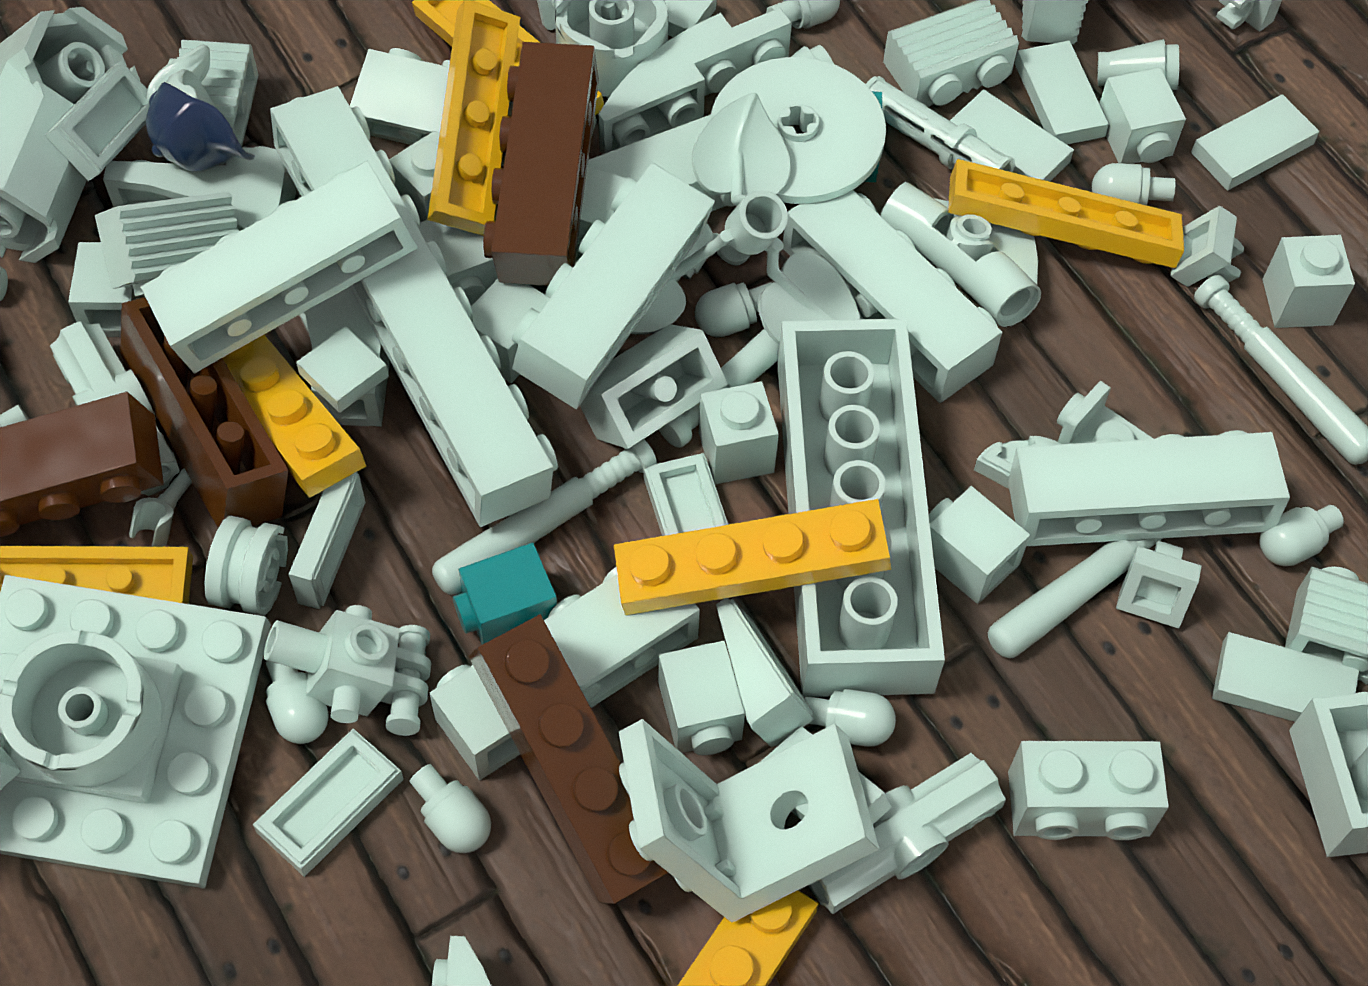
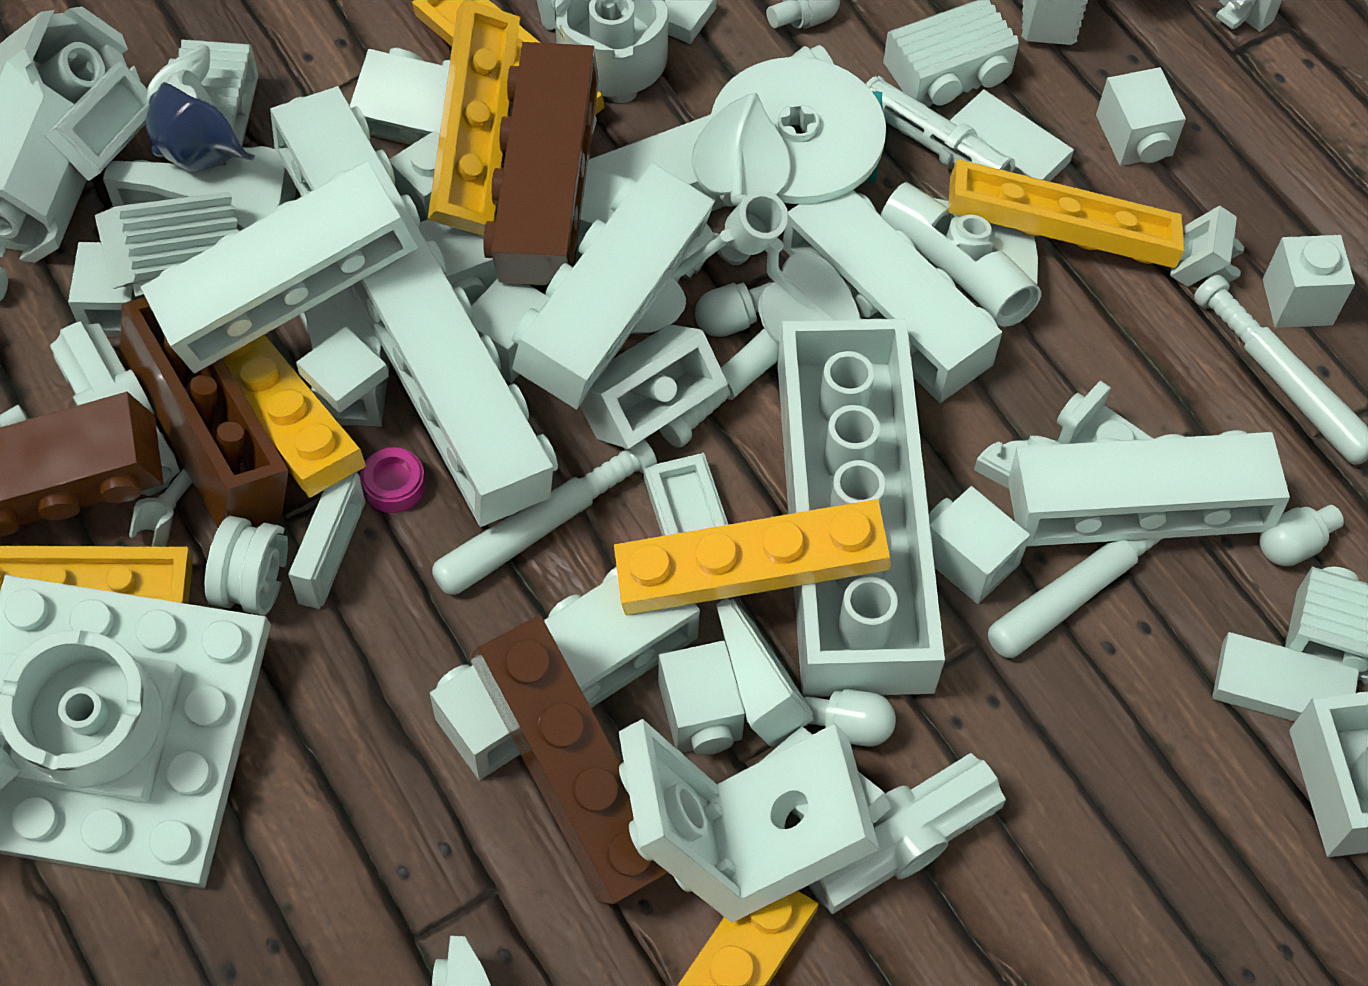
light aqua tile [253,729,404,877] -> none
light aqua piece [264,605,431,736] -> none
light aqua cylinder [266,661,328,744] -> none
light aqua cylinder [409,764,491,853] -> none
teal brick [453,542,557,645] -> none
light aqua slope [599,8,792,155] -> none
light aqua brick [699,381,779,485] -> none
light aqua brick [1008,741,1169,840] -> none
light aqua tile [1015,41,1109,144] -> none
light aqua cylinder [1092,163,1175,206] -> none
light aqua cone [1098,39,1179,90] -> none
light aqua tile [1116,541,1202,628] -> none
light aqua tile [1191,94,1320,191] -> none
none -> dark pink tile [360,447,426,513]

